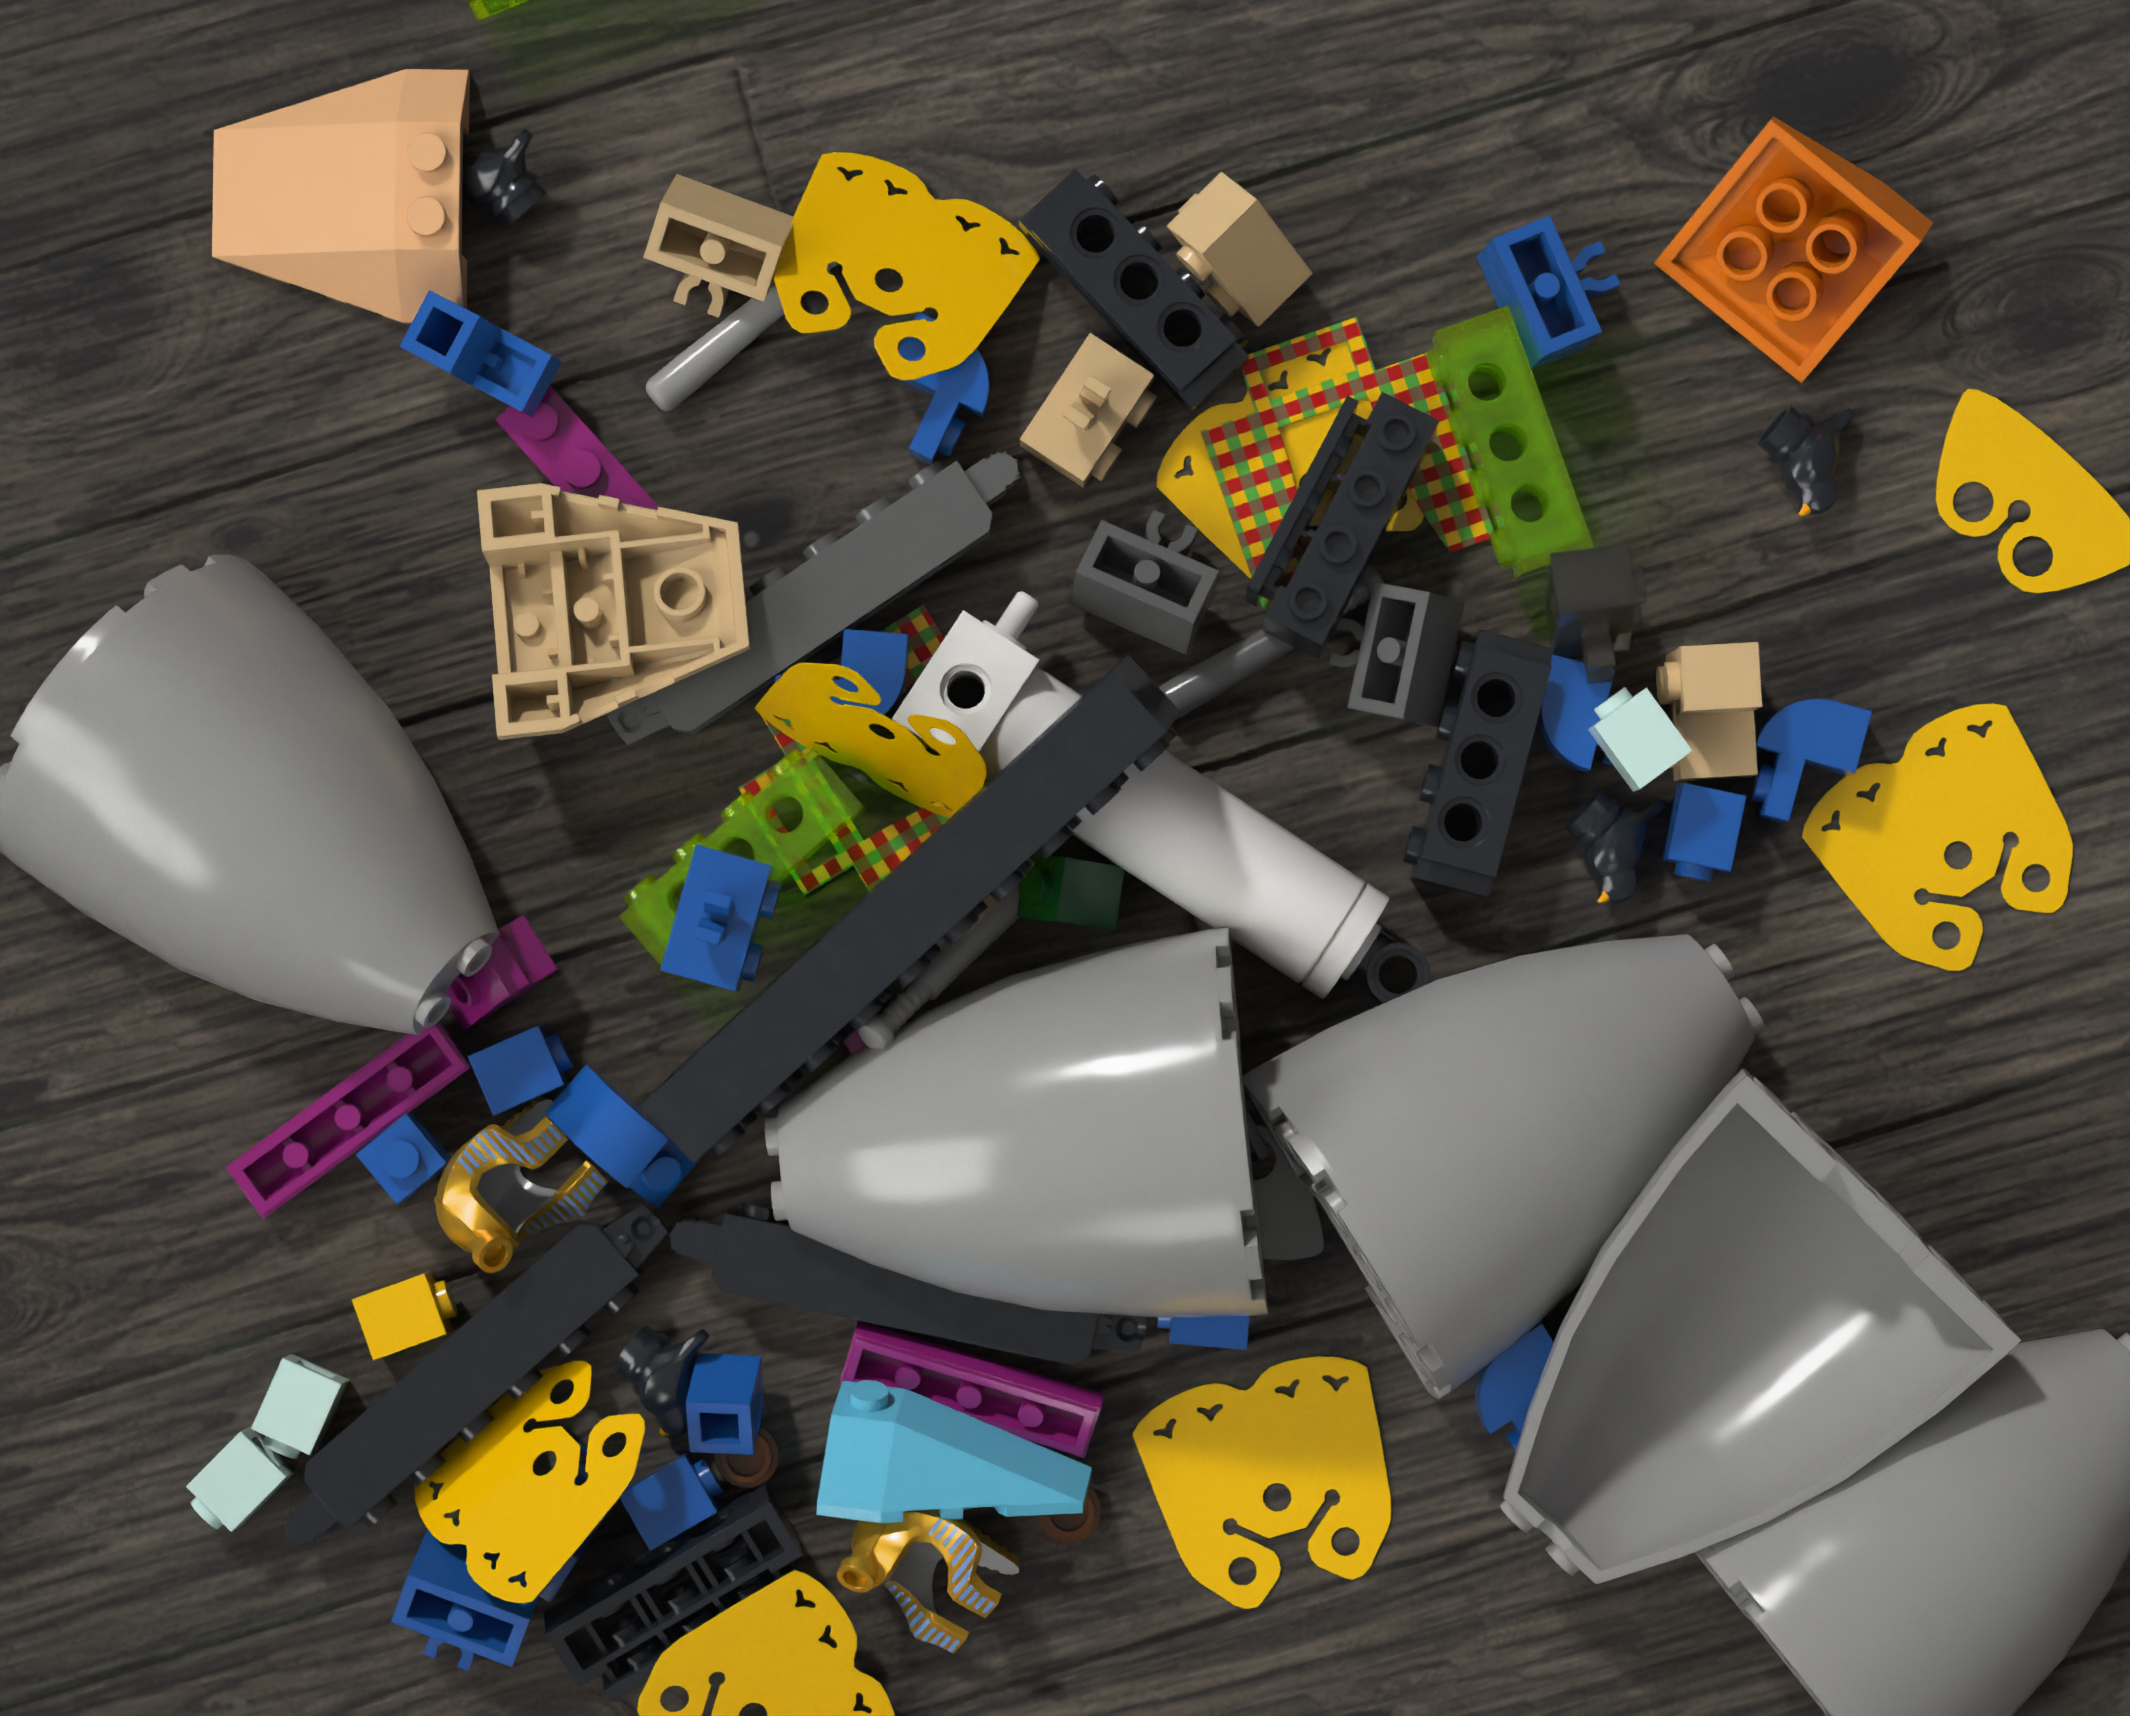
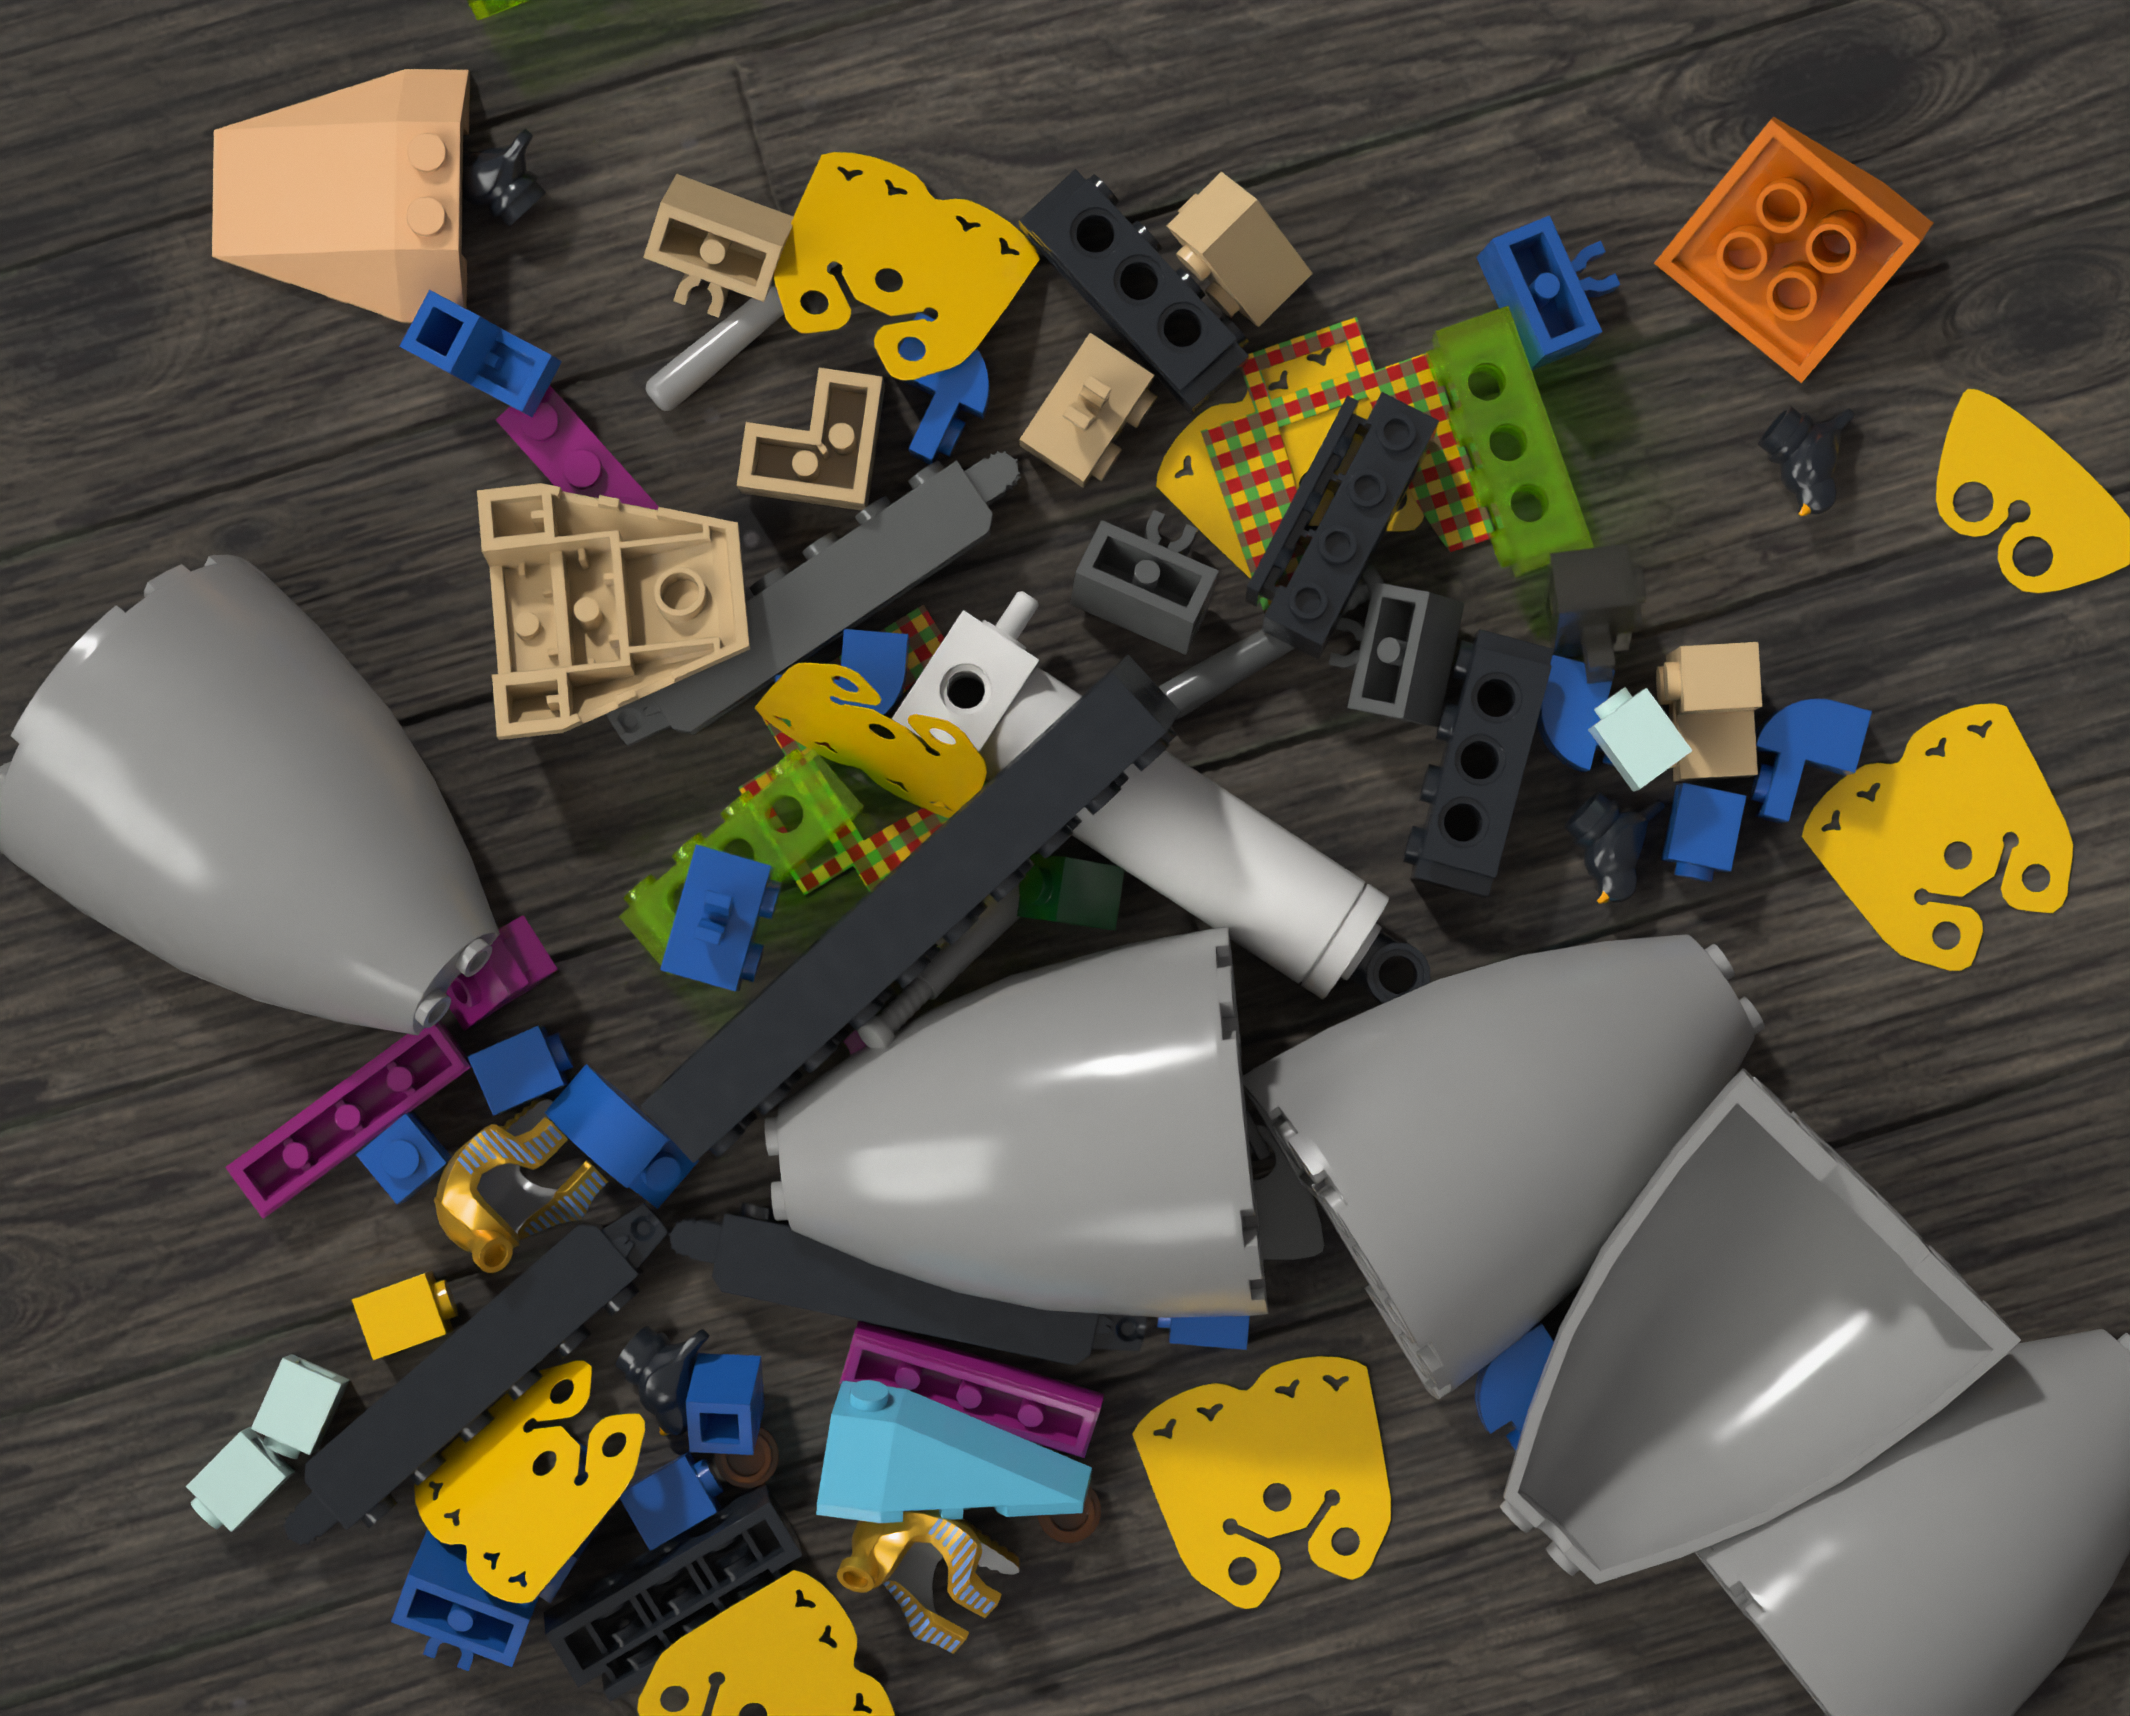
none -> tan brick [737,368,885,511]

